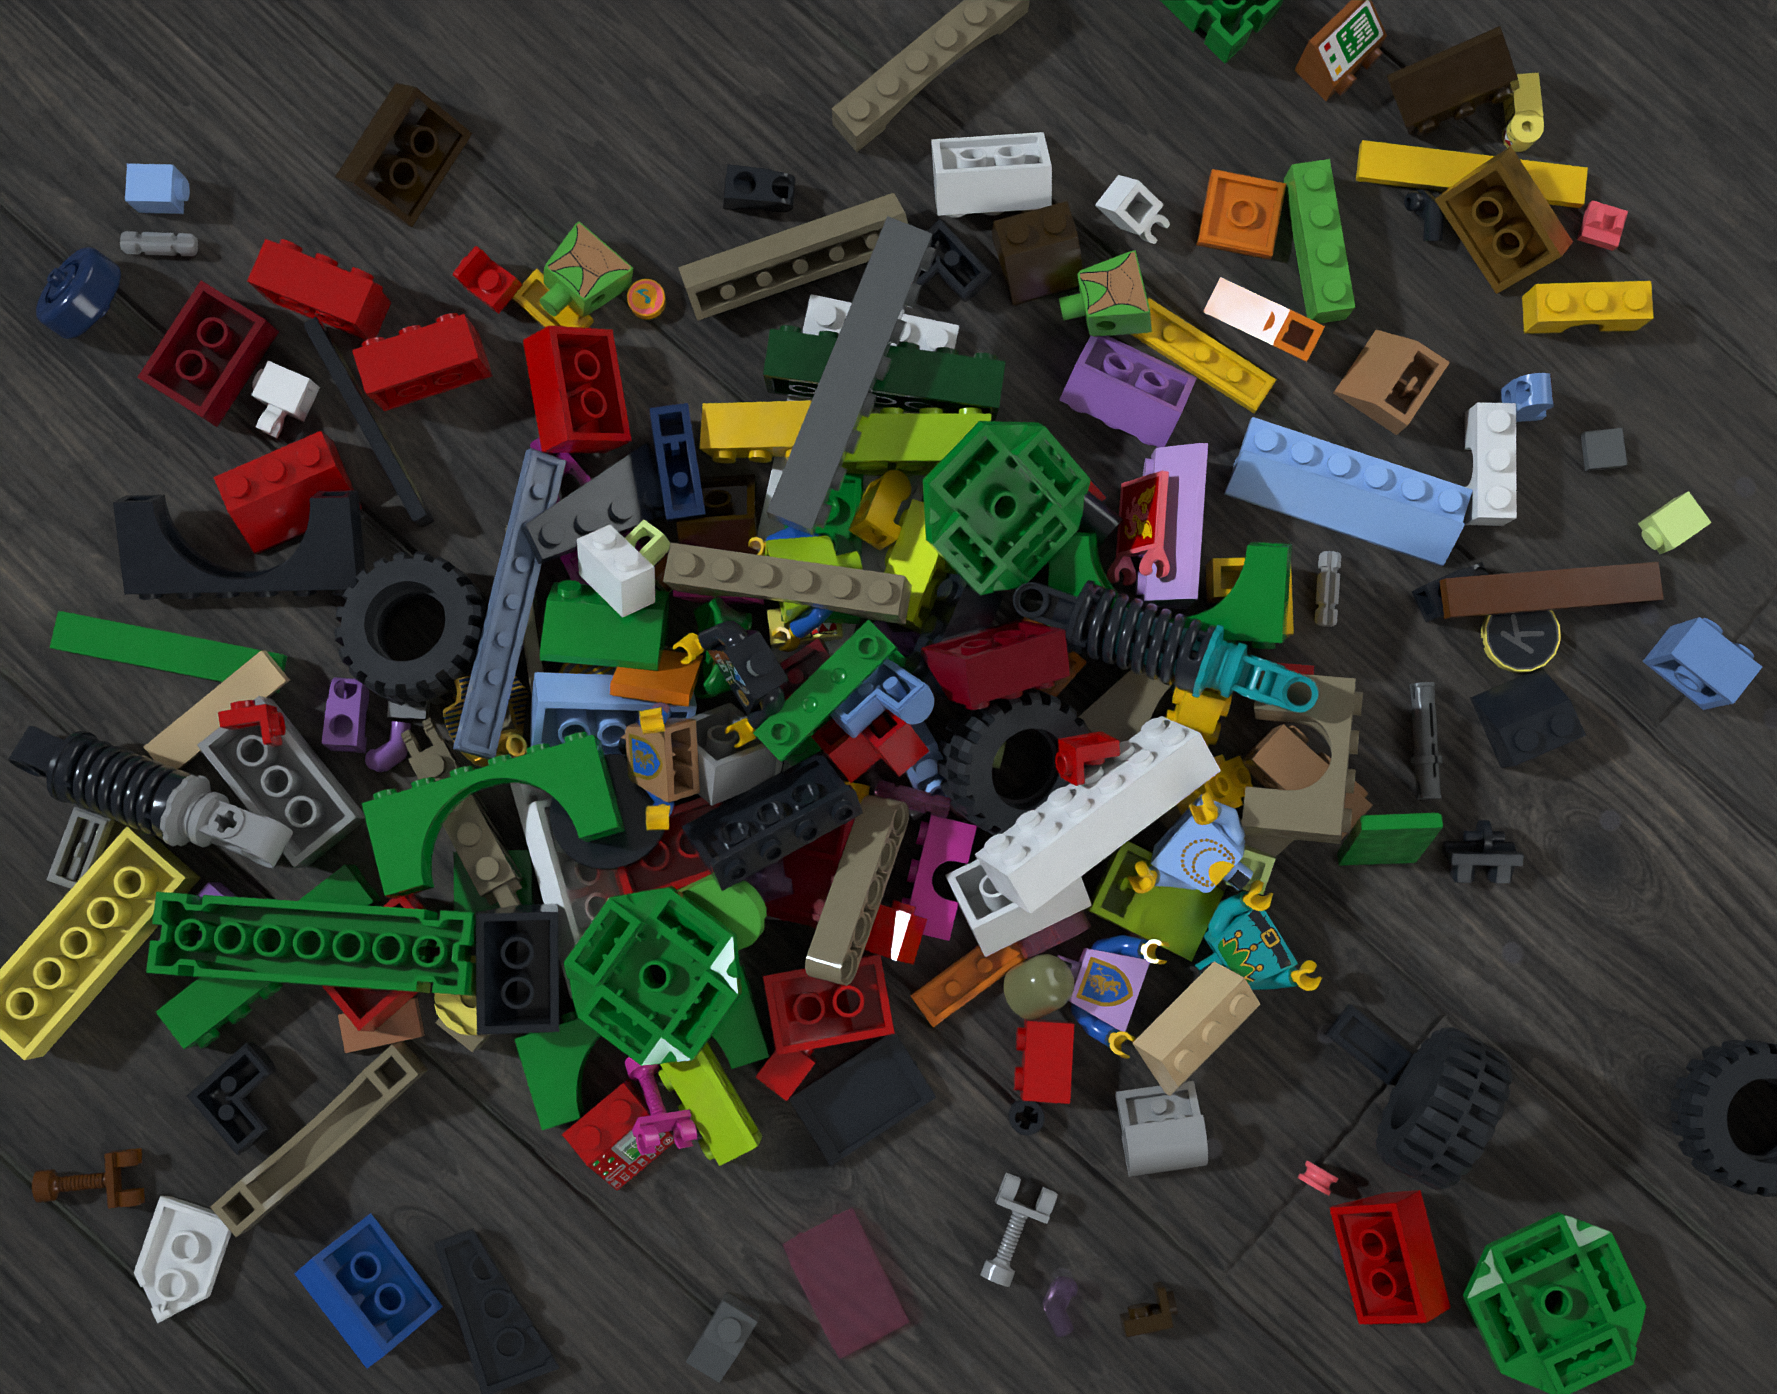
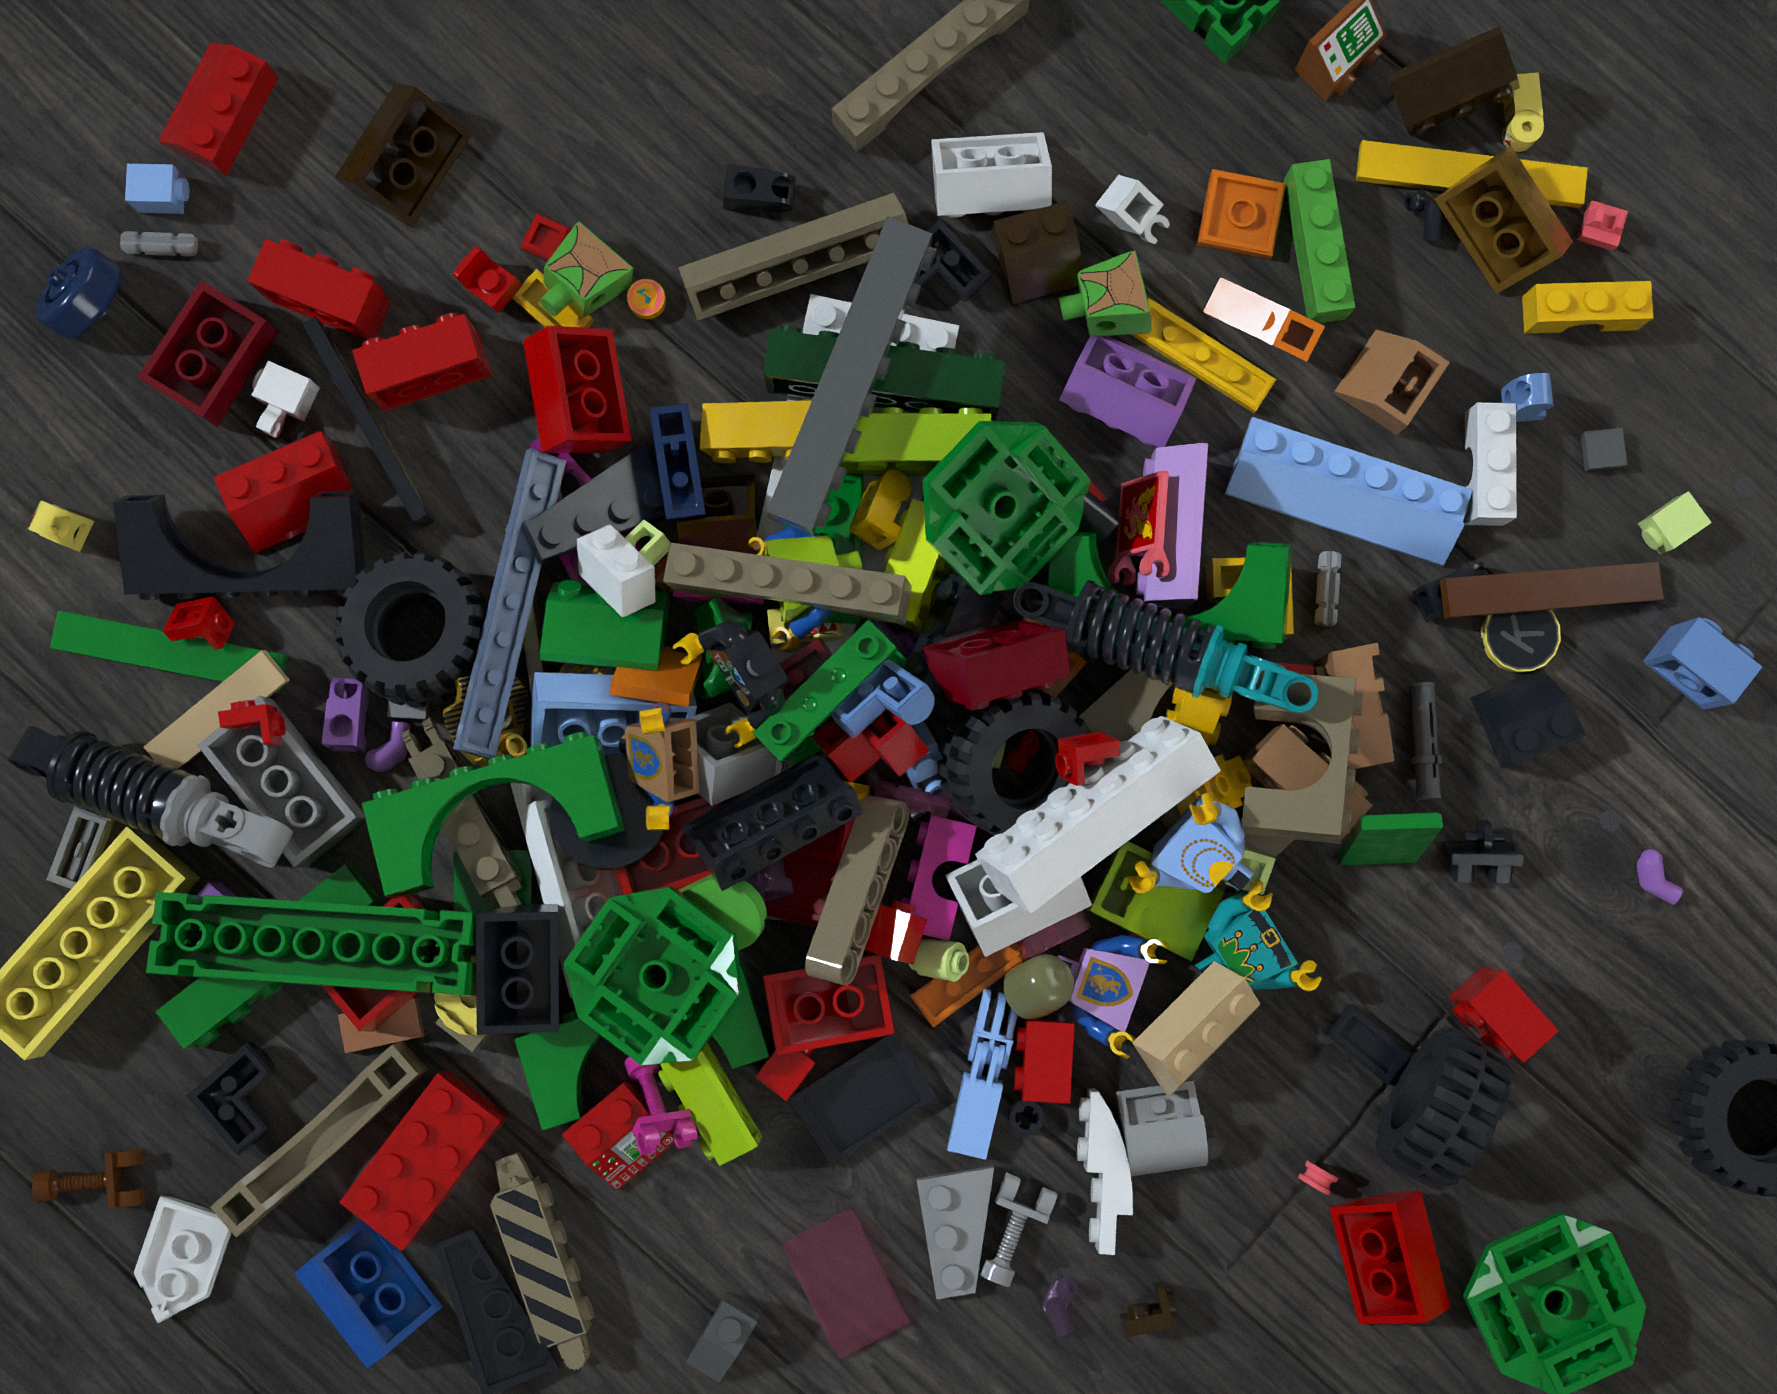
none -> light yellow leg [27,500,94,552]
none -> red slope [158,43,278,176]
none -> red bracket [163,596,235,650]
none -> red brick [339,1069,509,1251]
none -> dark tan hinge [490,1152,594,1371]
none -> red tile [520,213,571,262]
none -> yellowish green brick [909,937,969,982]
none -> light grey wing [917,1166,994,1300]
none -> light blue arm [947,989,1018,1160]
none -> red axle [1004,729,1040,773]
none -> white slope [1077,1088,1133,1255]
none -> medium nougat wedge [1314,643,1394,769]
none -> red brick [1448,967,1558,1063]
none -> medium lavender arm [1637,849,1683,905]

